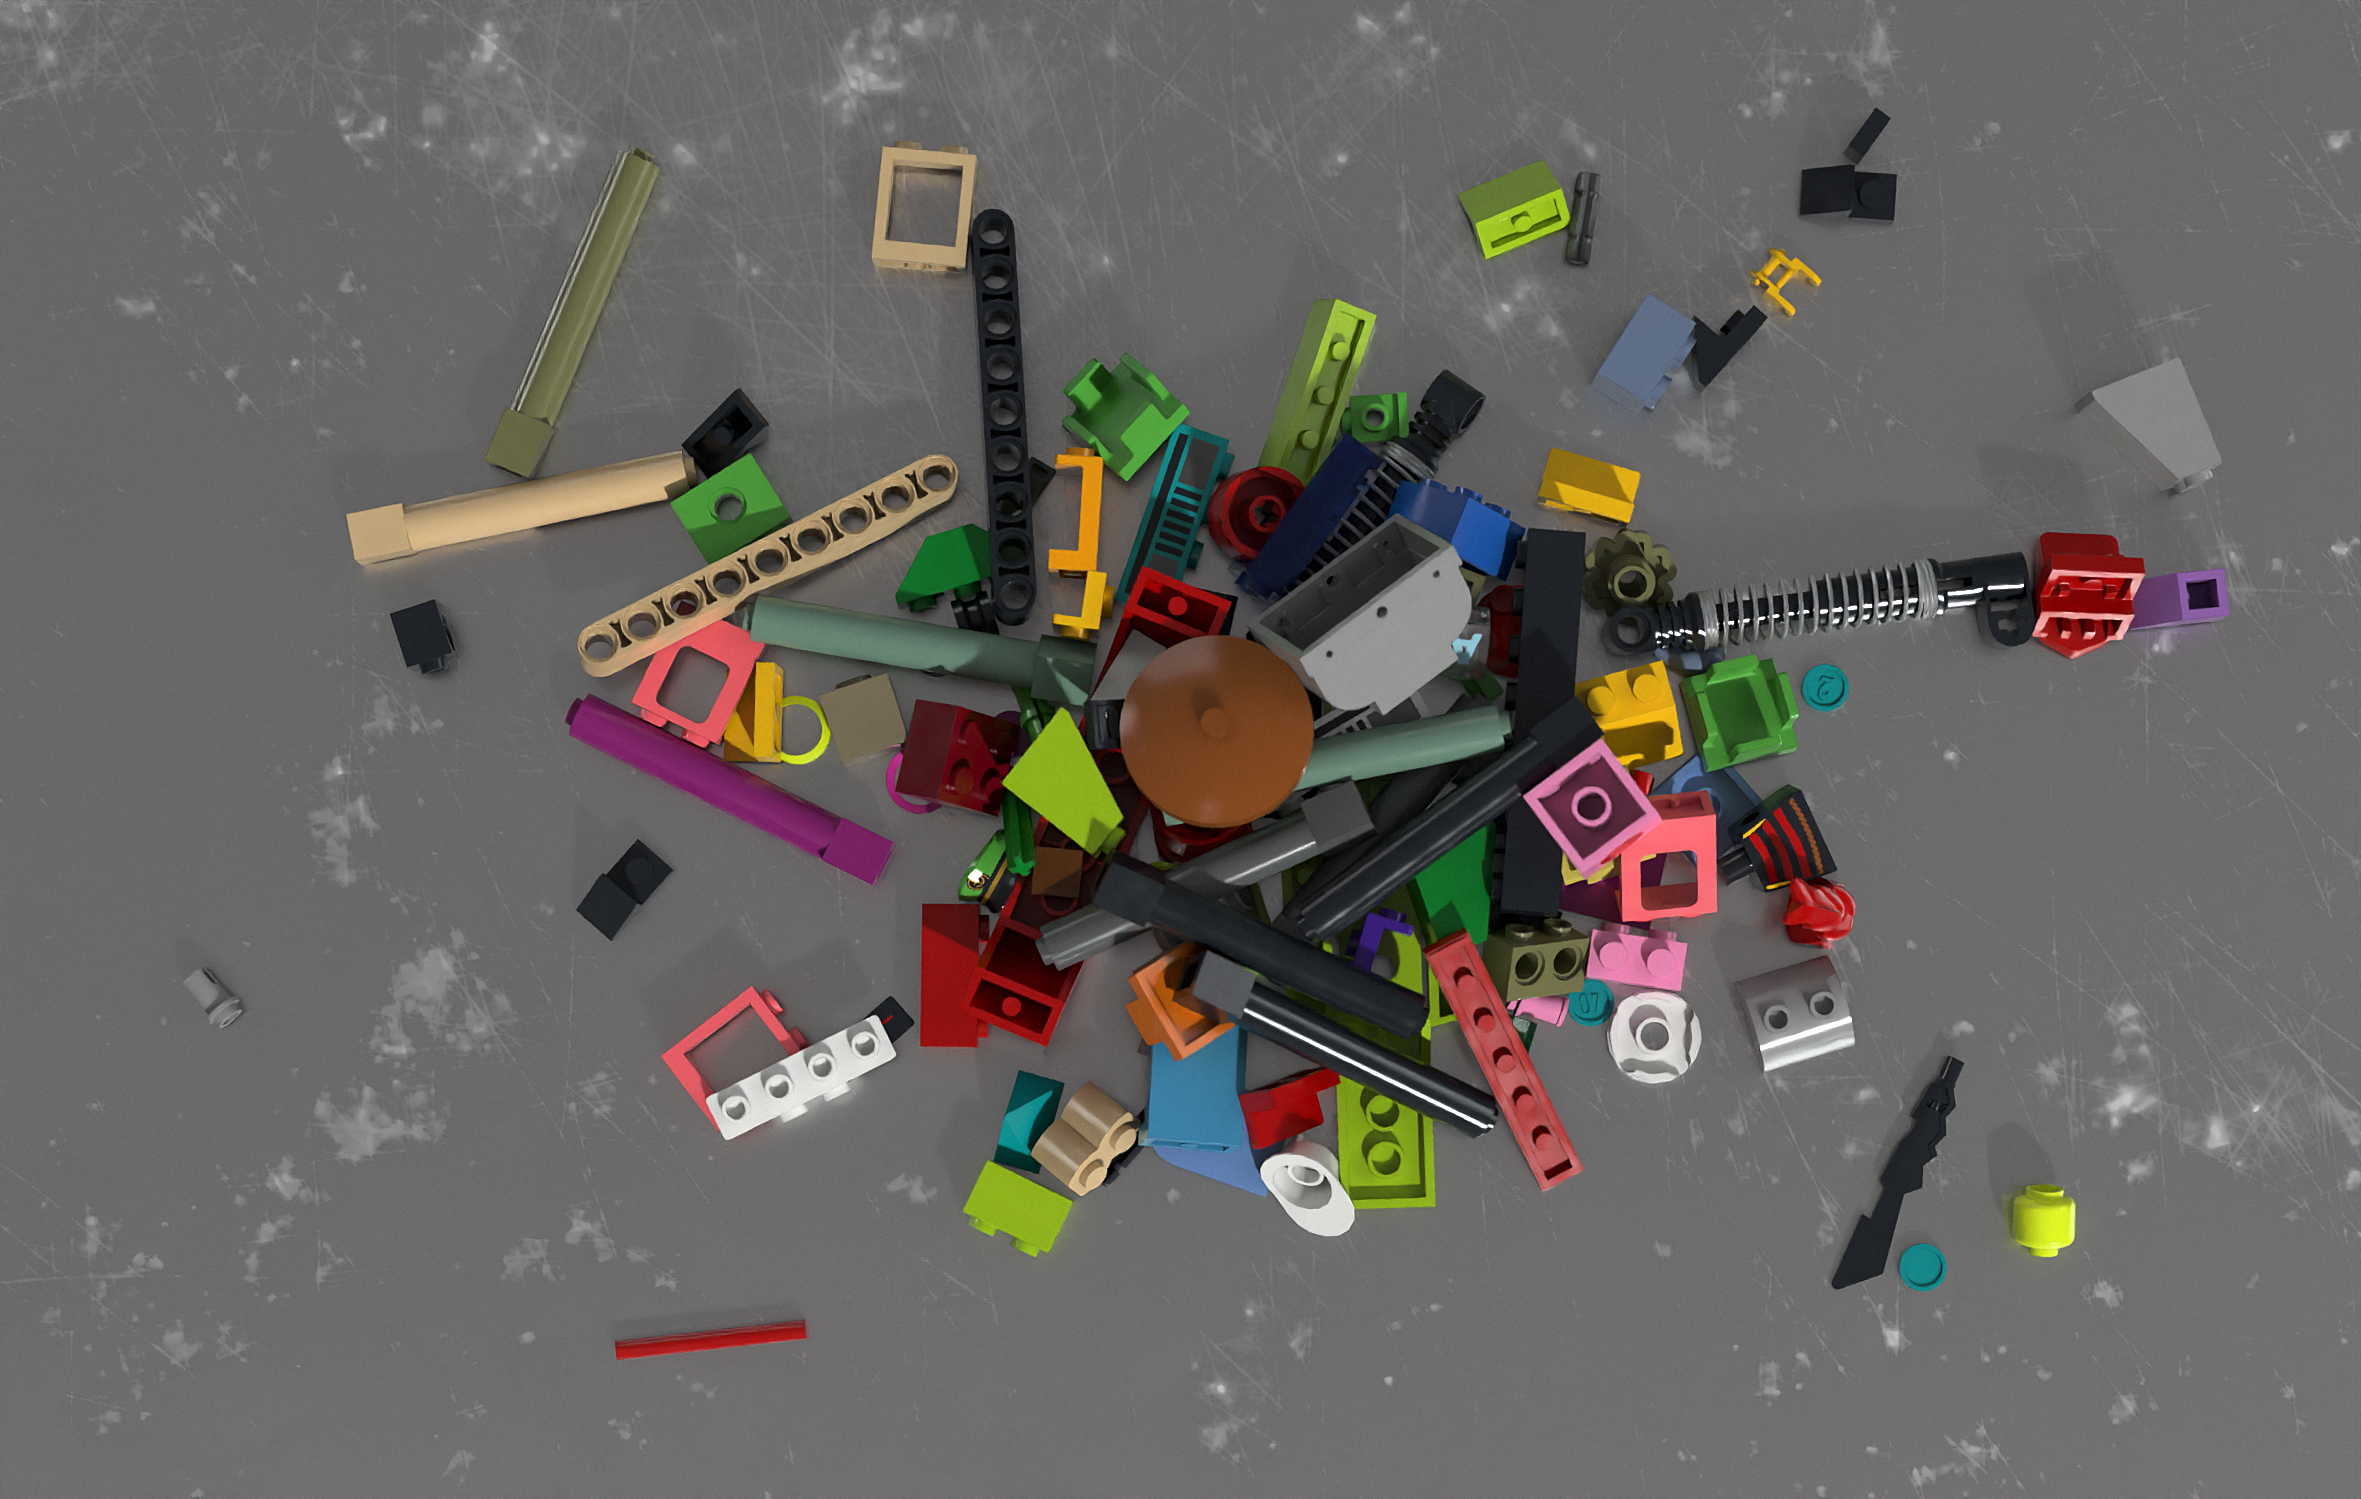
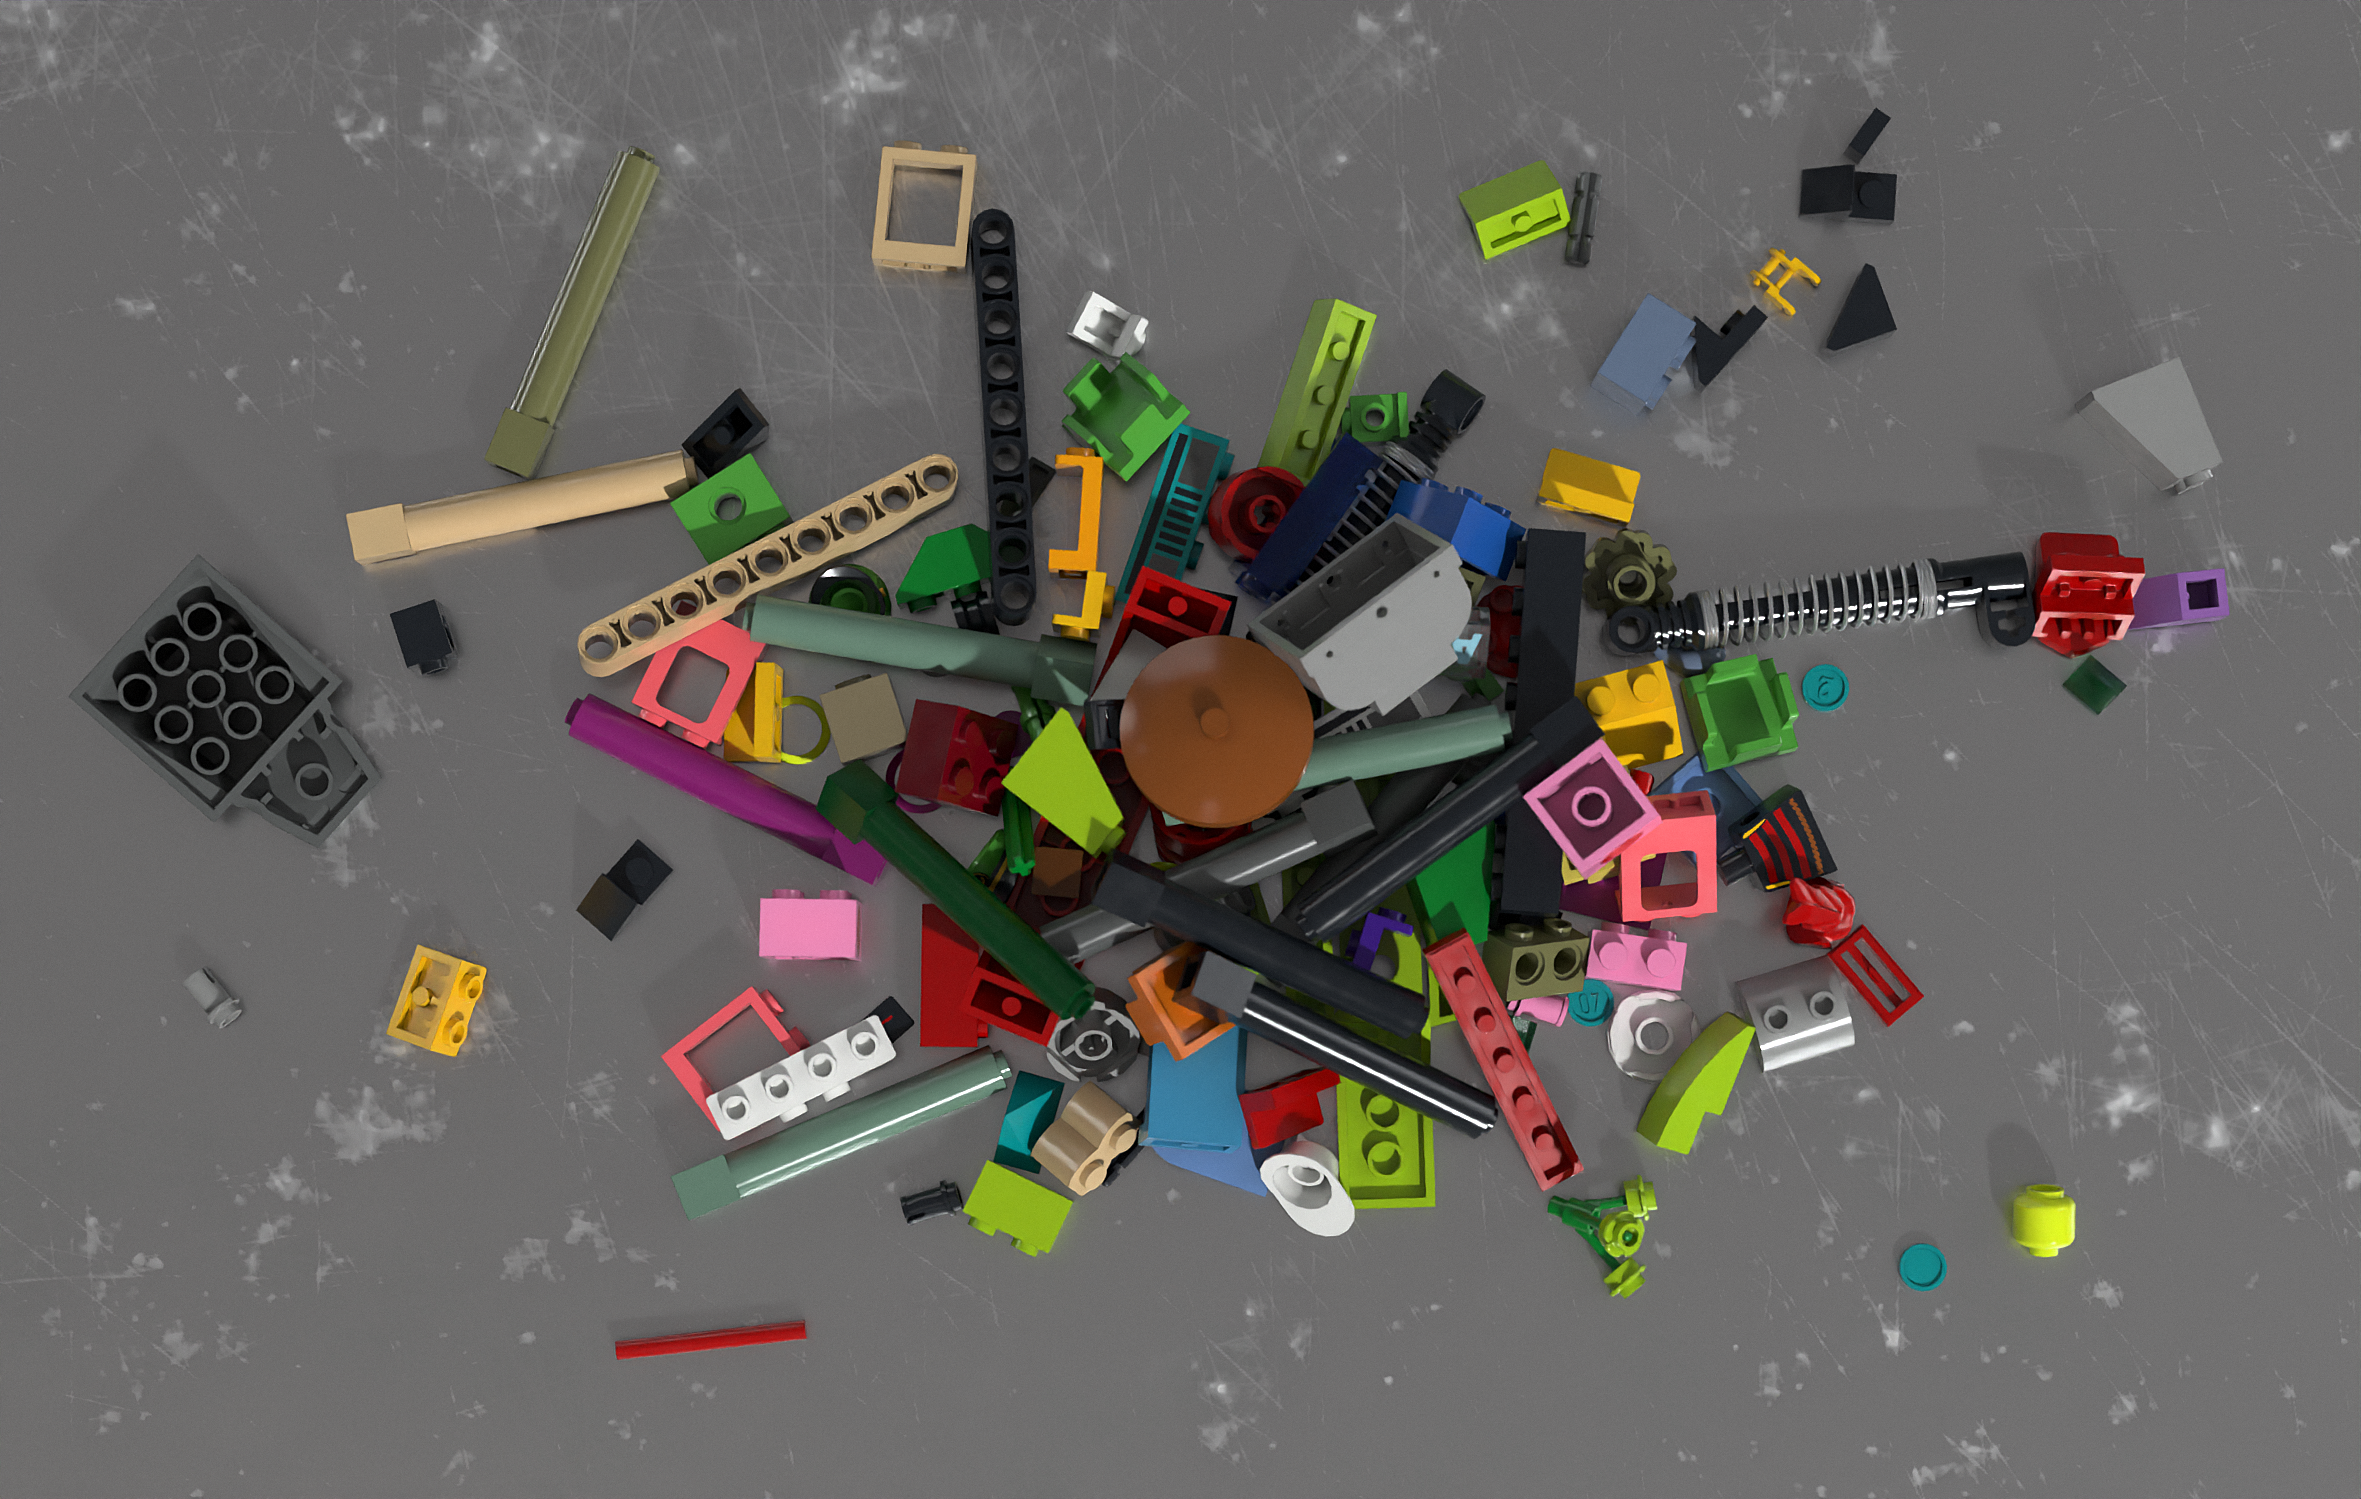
black sword [1831,1055,1965,1290] -> none
none -> dark grey wedge [68,554,382,848]
none -> yellow bracket [386,944,487,1057]
none -> sand green brick [670,1045,1013,1221]
none -> bright pink brick [759,889,862,961]
none -> bright green piece [808,564,892,617]
none -> dark green brick [816,759,1095,1021]
none -> black pin [900,1180,964,1226]
none -> light grey cylinder [1046,987,1140,1082]
none -> white bracket [1065,291,1149,360]
none -> lime plant [1547,1175,1657,1299]
none -> lime slope [1636,1011,1756,1155]
none -> black slope [1820,263,1897,358]
none -> red tile [1825,924,1924,1027]
none -> clear green slope [2062,653,2127,715]

